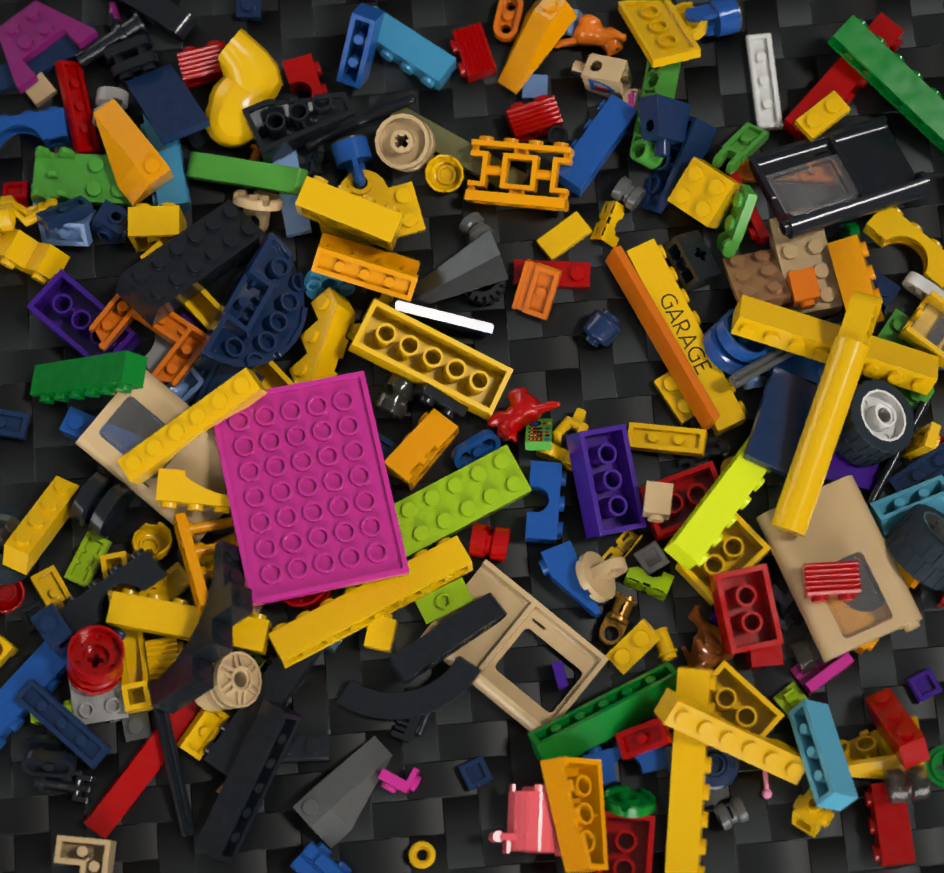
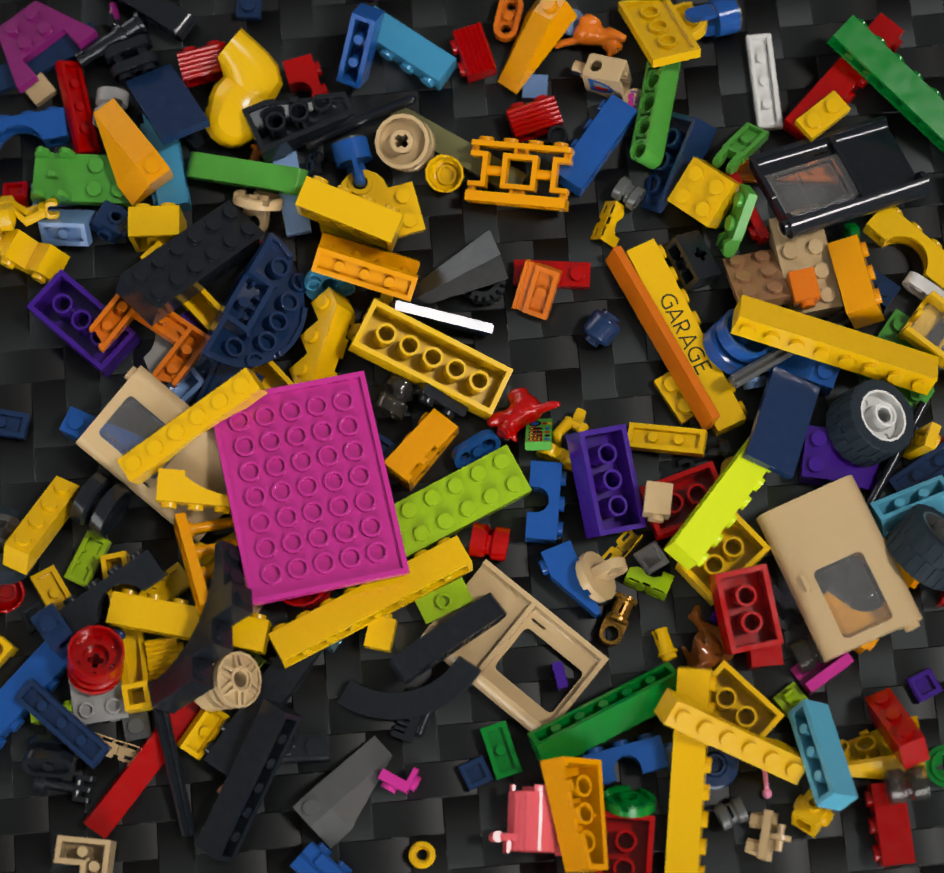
green brick [30,350,148,404] -> none
dark blue plate [36,195,94,231] -> none
yellow hair [131,522,173,560] -> none
dark grey wheel [459,212,494,243] -> none
yellow tile [536,211,592,261] -> none
yellow plate [605,618,662,675] -> none
red panel [615,717,673,760] -> none
dark blue torso [639,94,691,158] -> none
yellow piece [770,291,882,537] -> none
red brick [801,560,862,603] -> none
none -> tan piece [96,733,140,763]
none -> green plate [480,721,522,781]
none -> tan hips [745,809,792,862]

